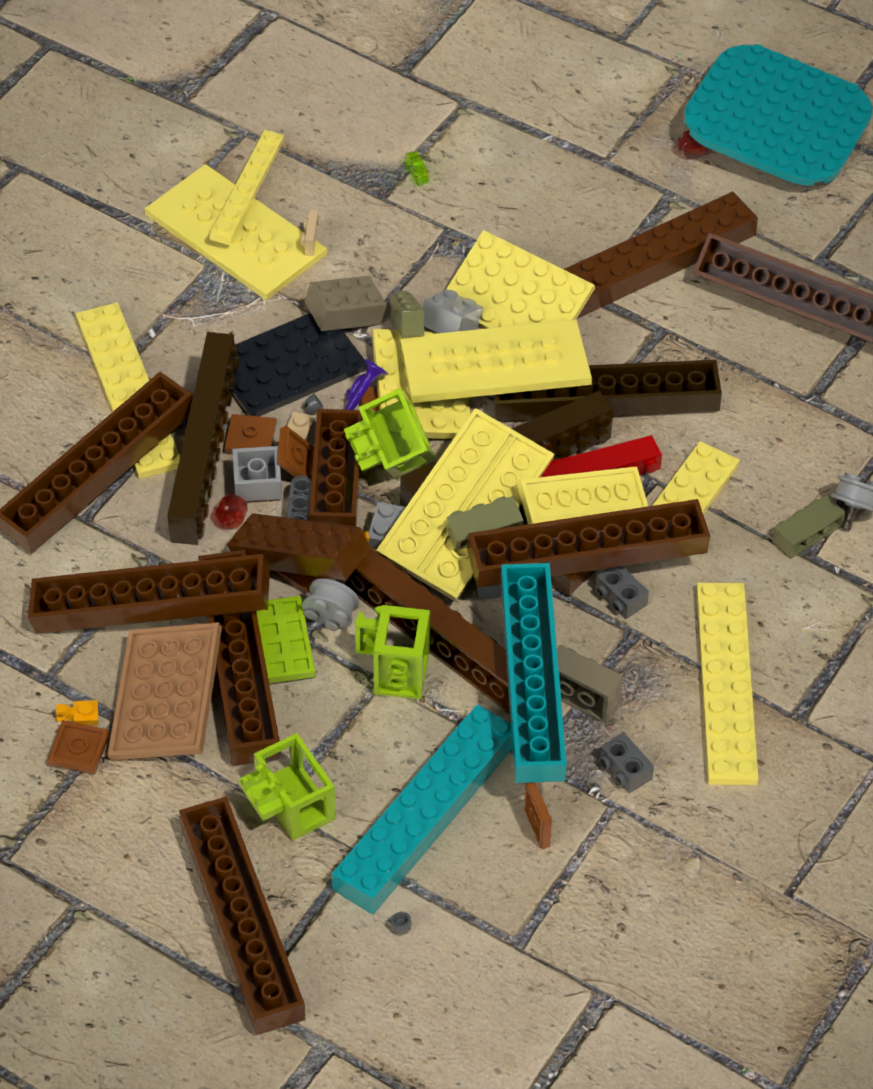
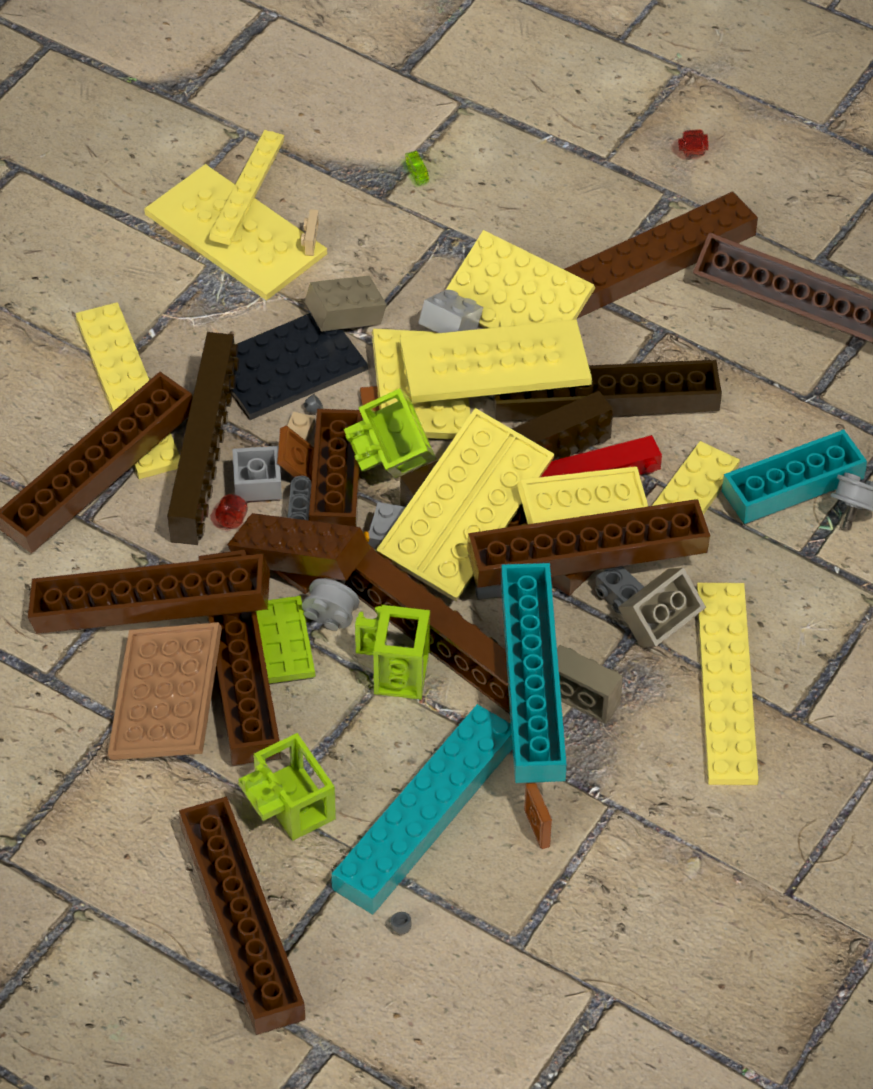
dark orange plate [47,720,110,774] -> none
light orange plate [56,700,99,726] -> none
dark orange plate [225,414,277,454] -> none
dark purple piece [345,359,389,410] -> none
olive brick [389,290,424,337] -> none
olive brick [446,496,523,551] -> none
dark grey brick [599,732,654,793] -> none
teal plate [683,44,873,186] -> none
olive brick [772,495,845,559] -> none
none -> dark tan brick [618,567,706,647]
none -> teal brick [722,429,867,524]

